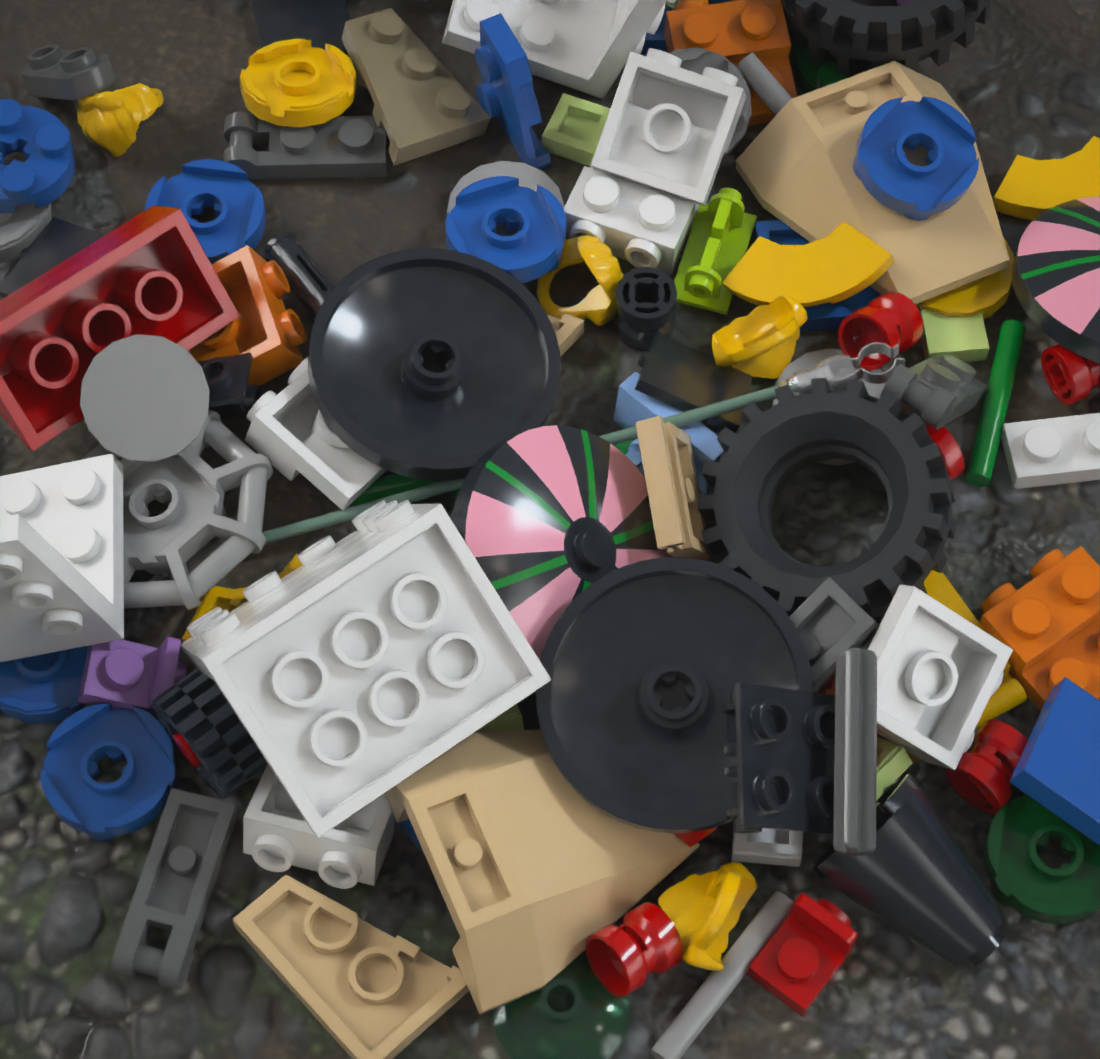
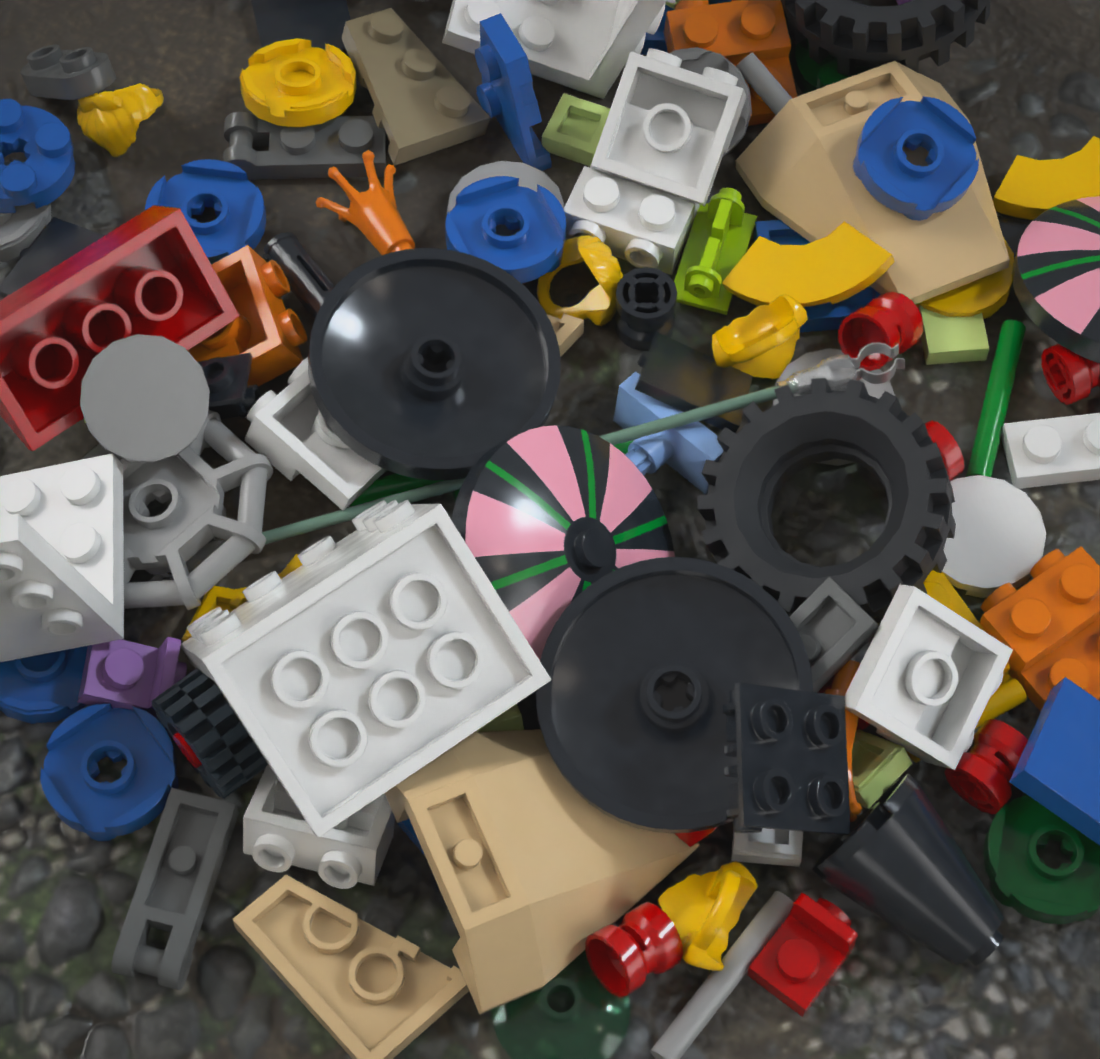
tan plate [635,416,712,560] -> none
dark grey axle [833,648,877,856] -> none
dark grey plate [881,355,987,430] -> none
none -> orange piece [315,150,415,255]
none -> white tile [942,475,1046,598]

